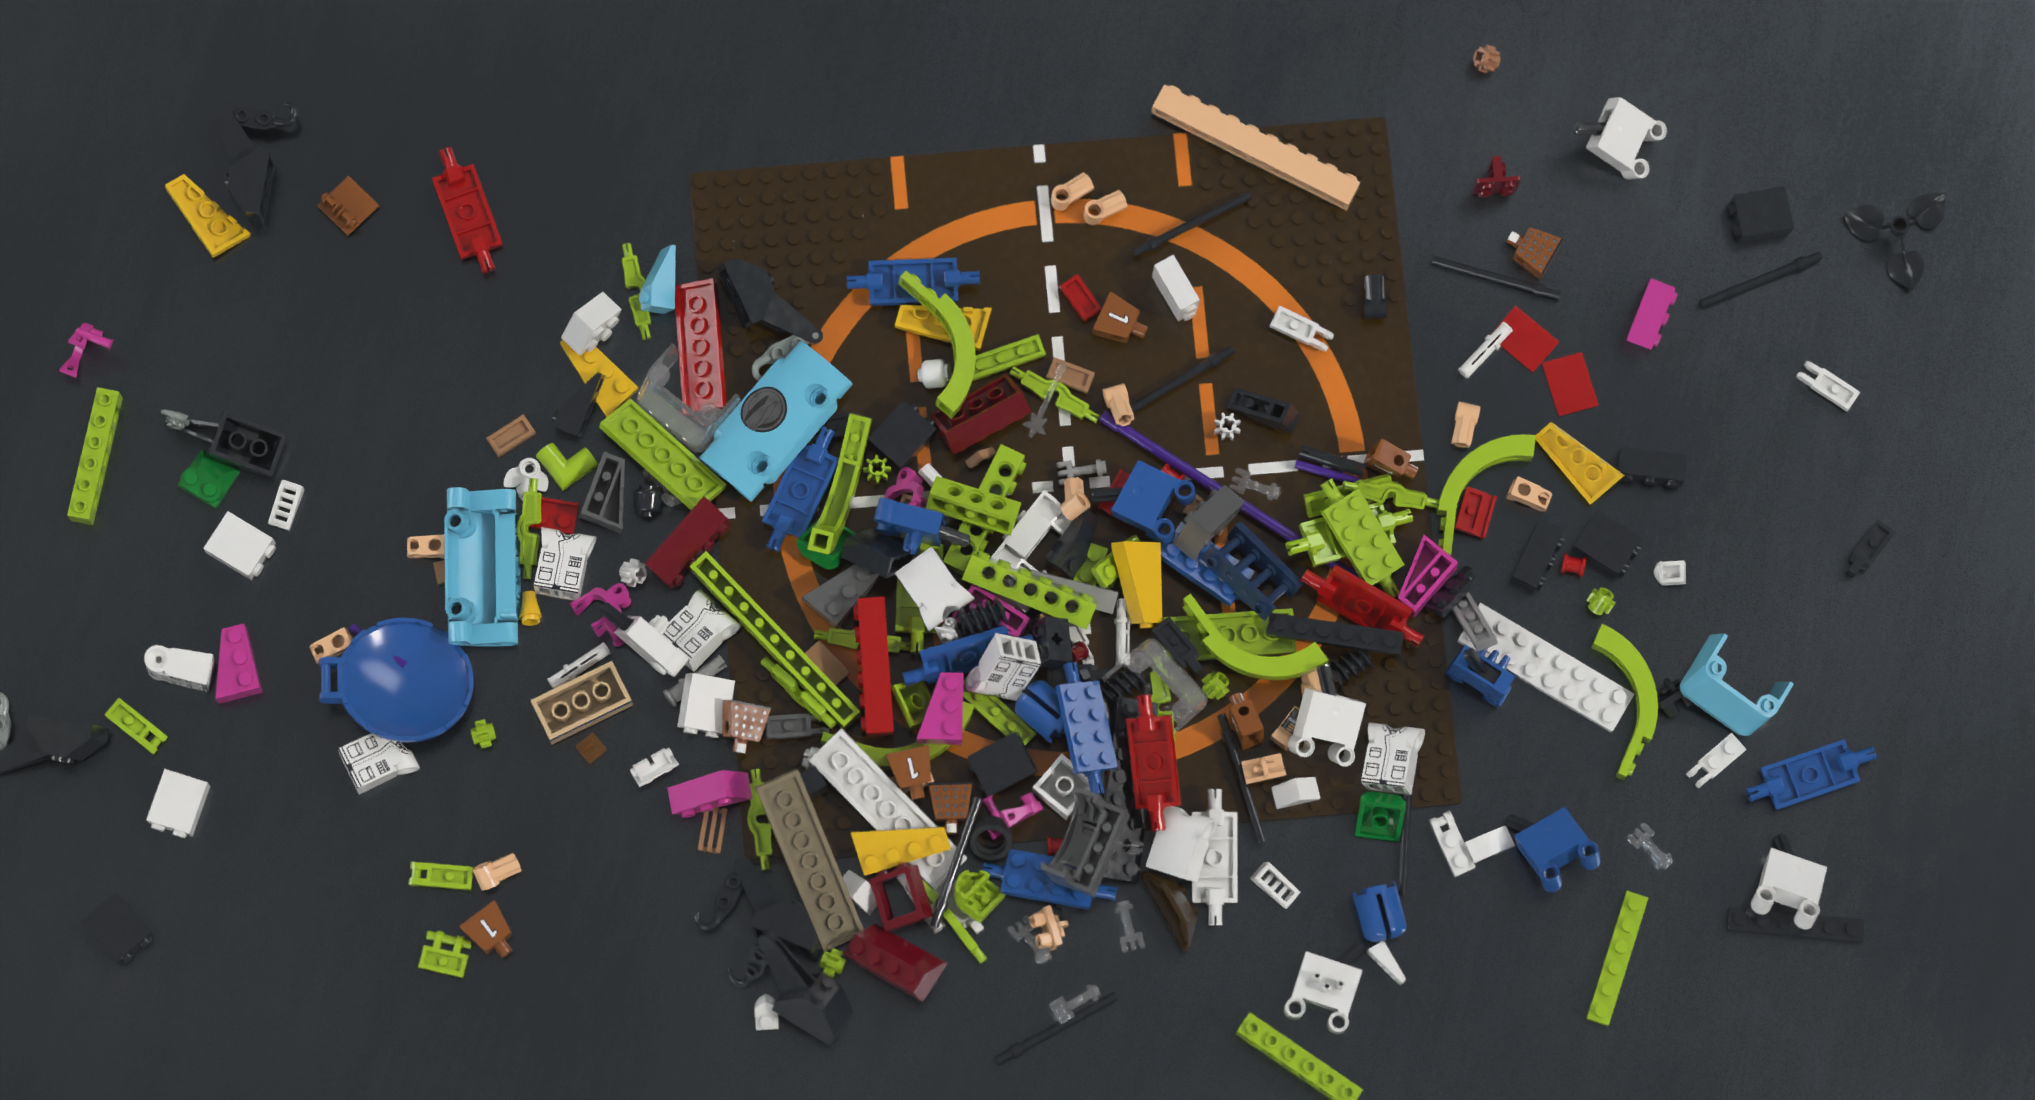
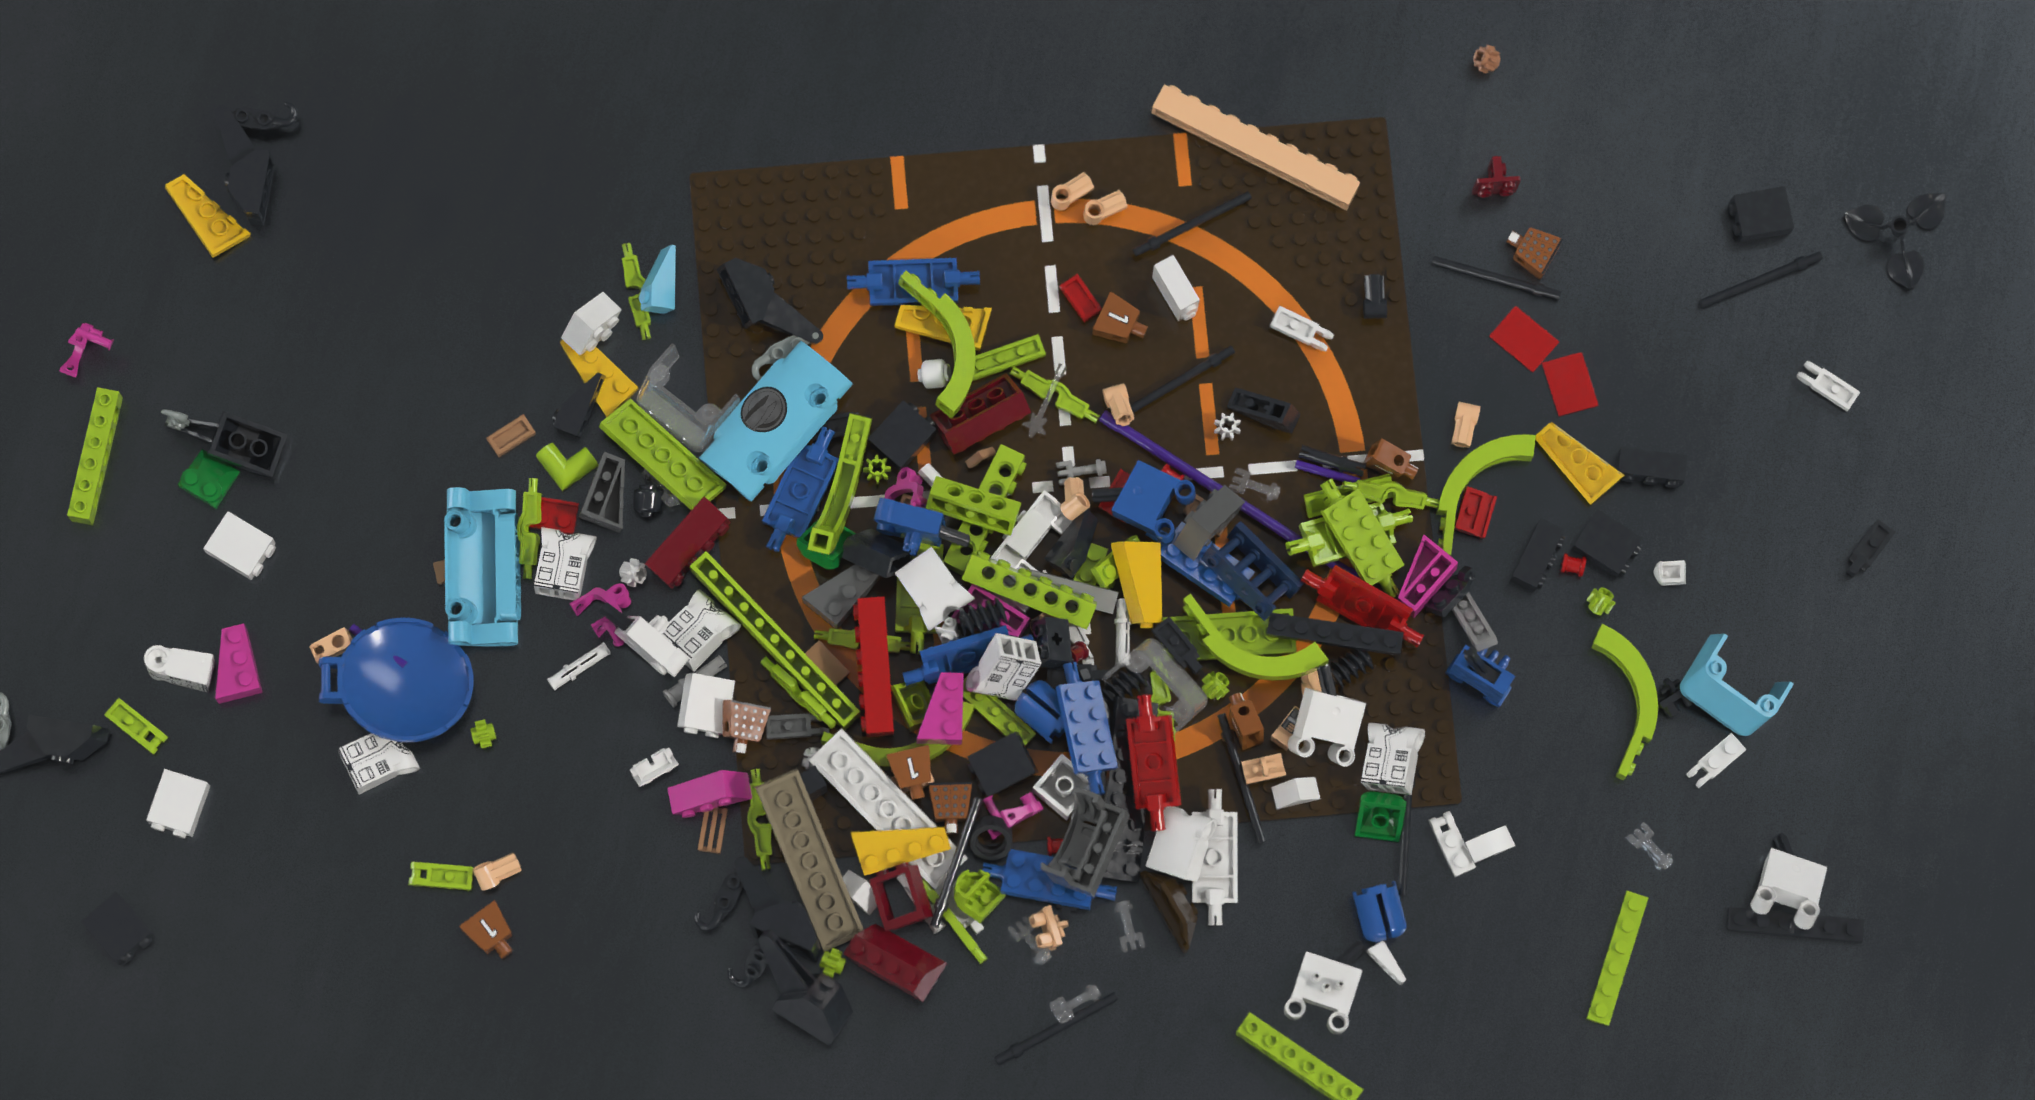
white slope [268,480,304,531] -> none
dark orange hinge [317,176,379,236] -> none
light nougat leg [407,534,445,559] -> none
lime plate [418,931,473,978] -> none
red plate [432,147,503,273] -> none
white plate [504,458,548,501] -> none
yellow cone [519,591,542,626] -> none
tan brick [531,661,633,744] -> none
clear orange tile [575,732,607,764] -> none
plate [675,278,727,416] -> none
white plate [755,994,779,1030] -> none
medium nougat tile [1046,357,1095,394] -> none
white slope [1250,862,1301,909] -> none
white plate [1457,603,1635,733] -> none
white pin [1458,322,1513,379] -> none
light nougat leg [1506,476,1552,511] -> none
blue piece [1506,807,1601,892] -> none
white piece [1572,97,1667,179] -> none
dark pink wedge [1626,277,1678,350] -> none
blue plate [1746,739,1877,811] -> none

